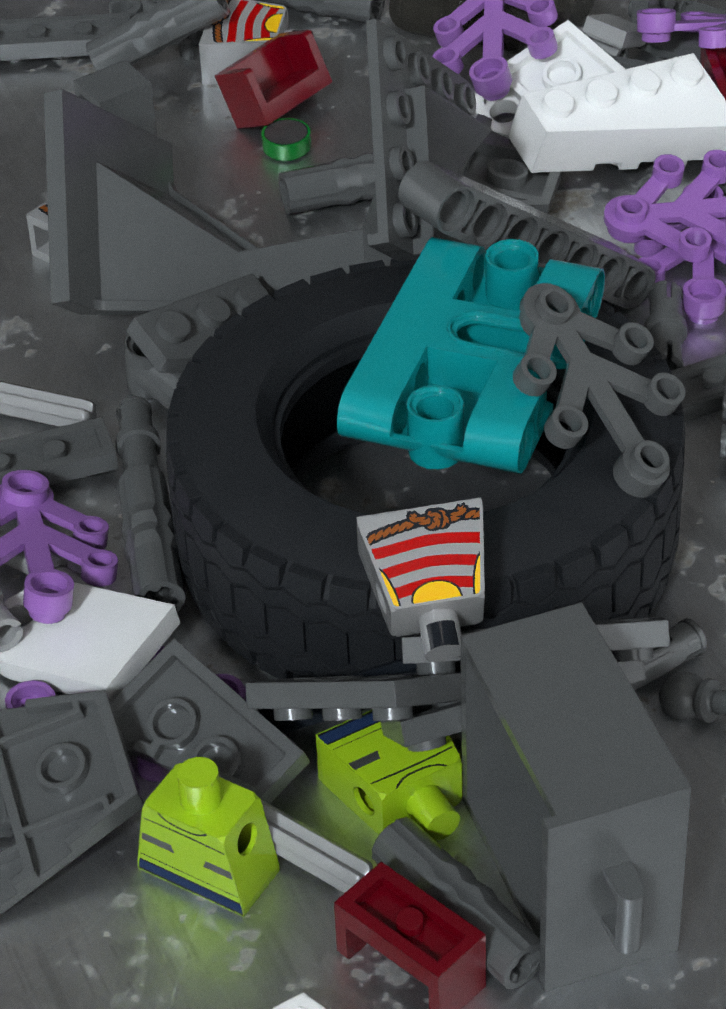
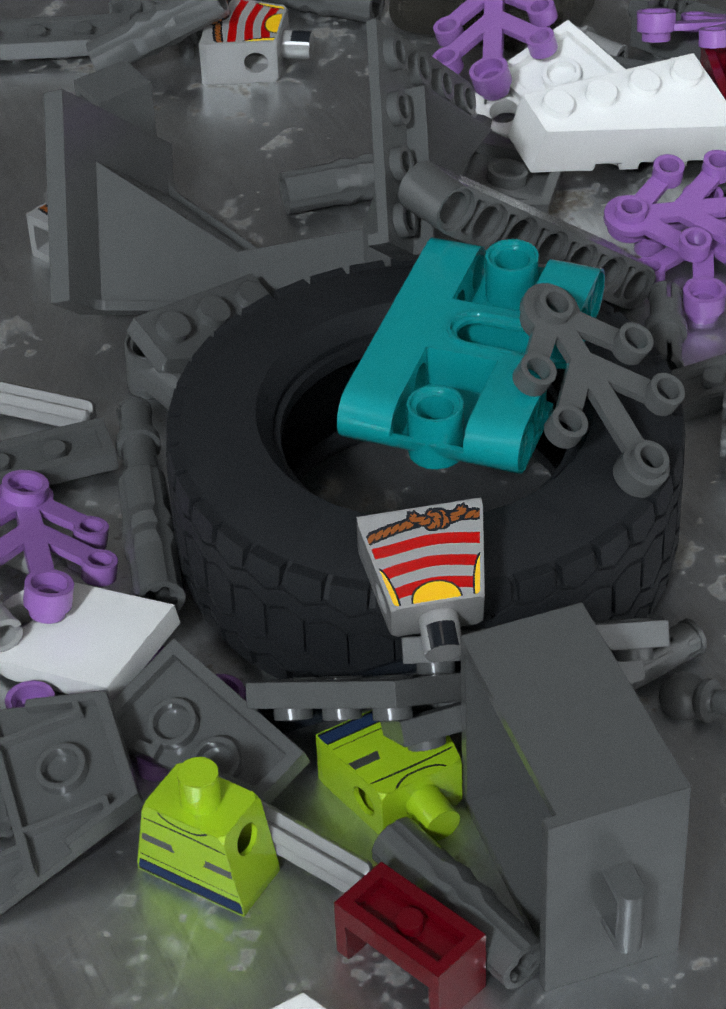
dark red panel [214,29,332,129] -> none
tile [261,118,311,161] -> none
light grey tile [582,13,646,49] -> none

